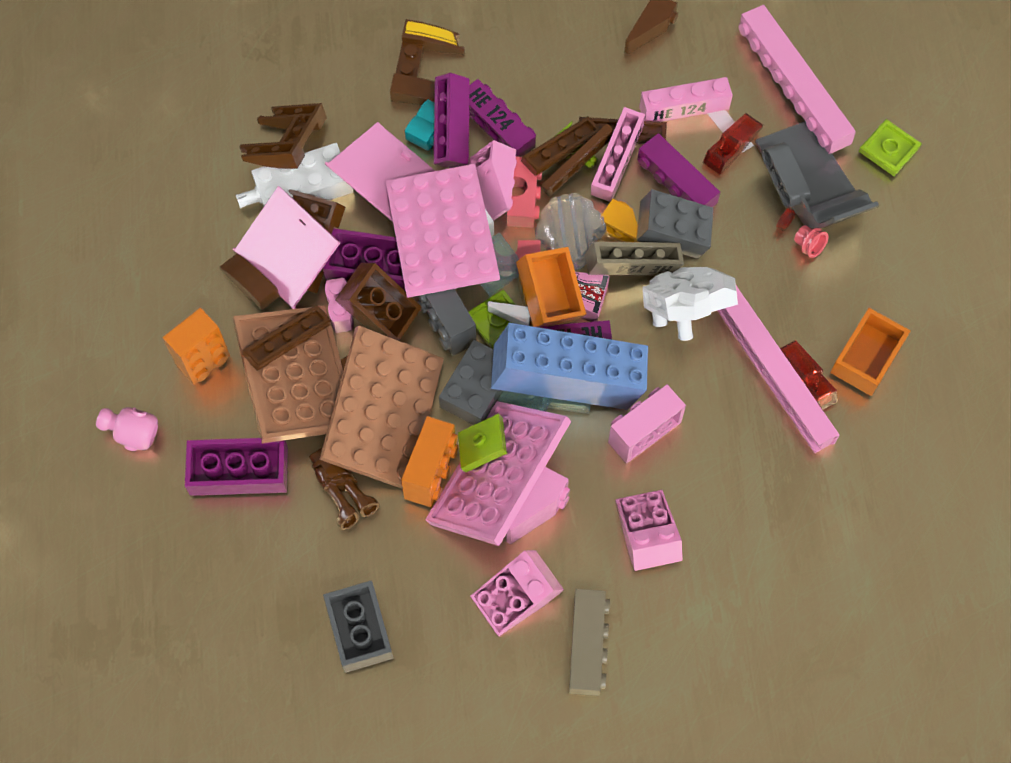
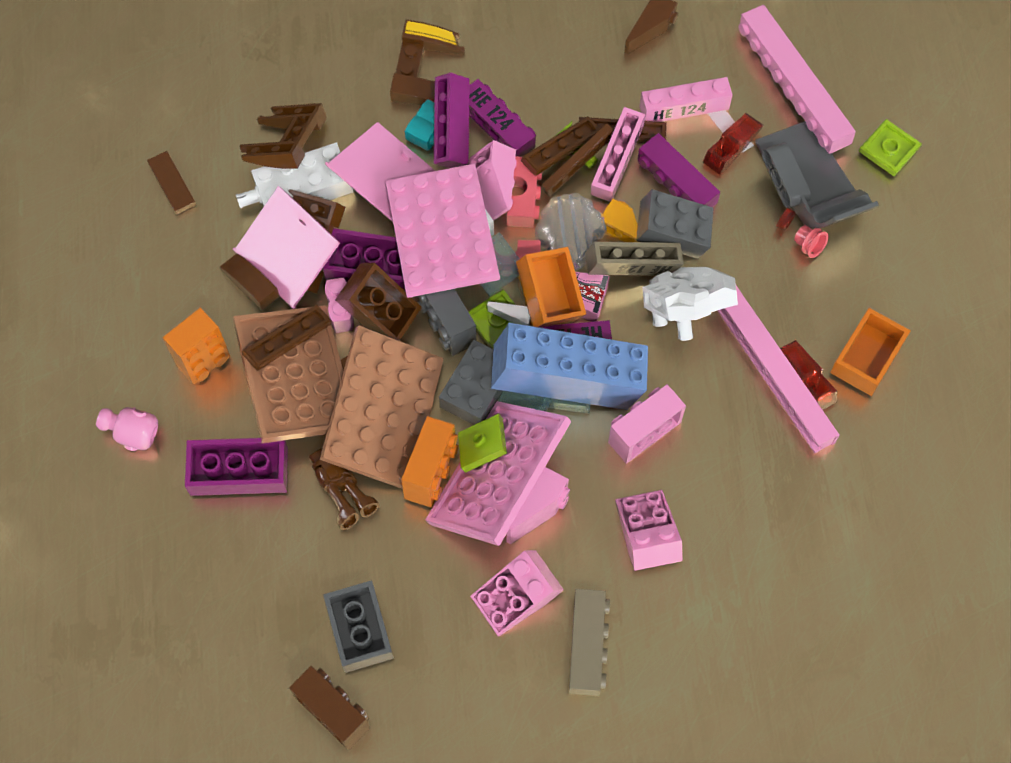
none -> reddish brown tile [147,151,197,215]
none -> reddish brown brick [289,665,370,751]

